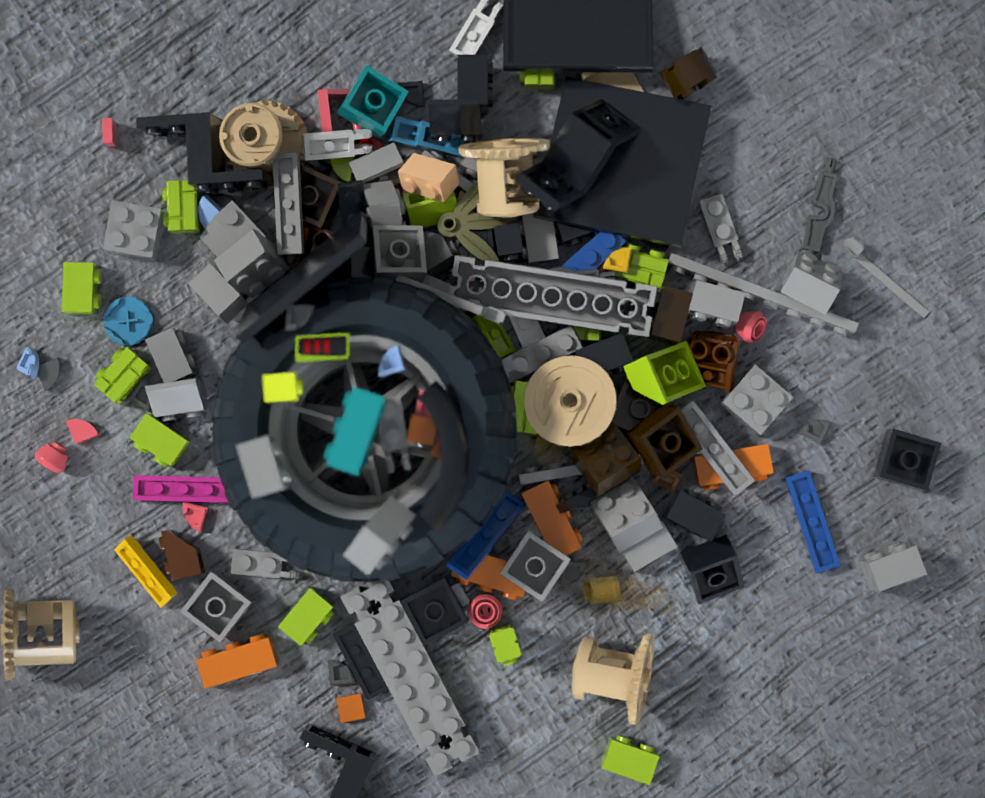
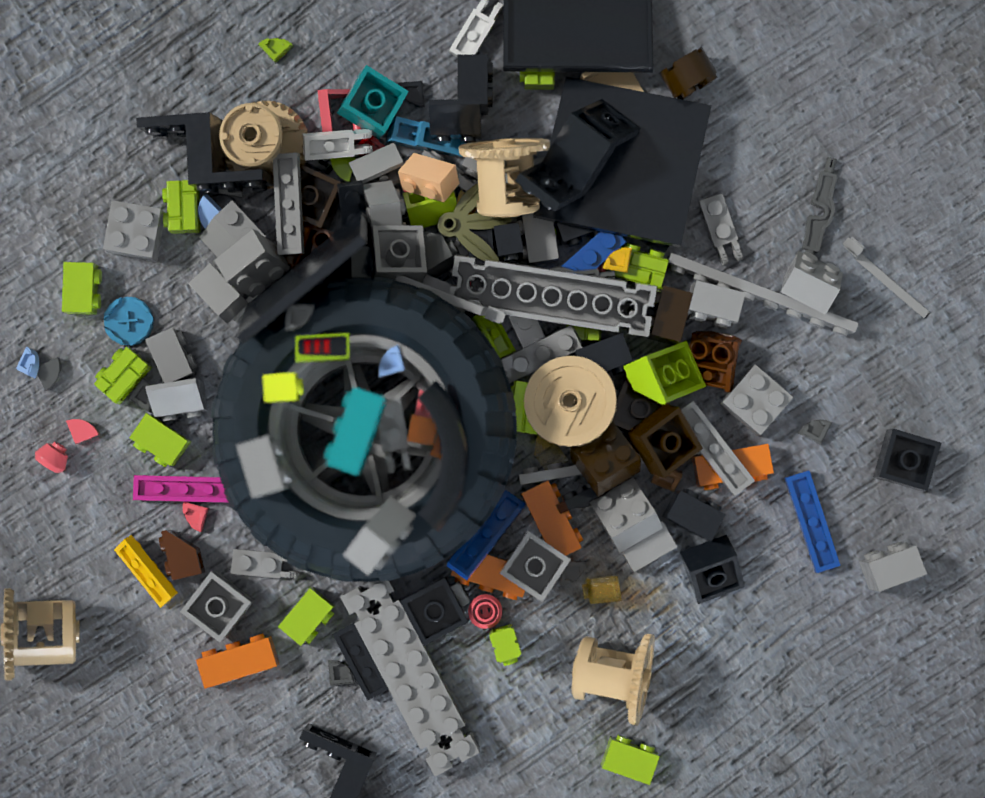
coral tile [102,118,118,148] -> none
orange tile [336,693,366,723] -> none
coral cone [735,311,767,343] -> none
none -> lime tile [258,38,293,63]

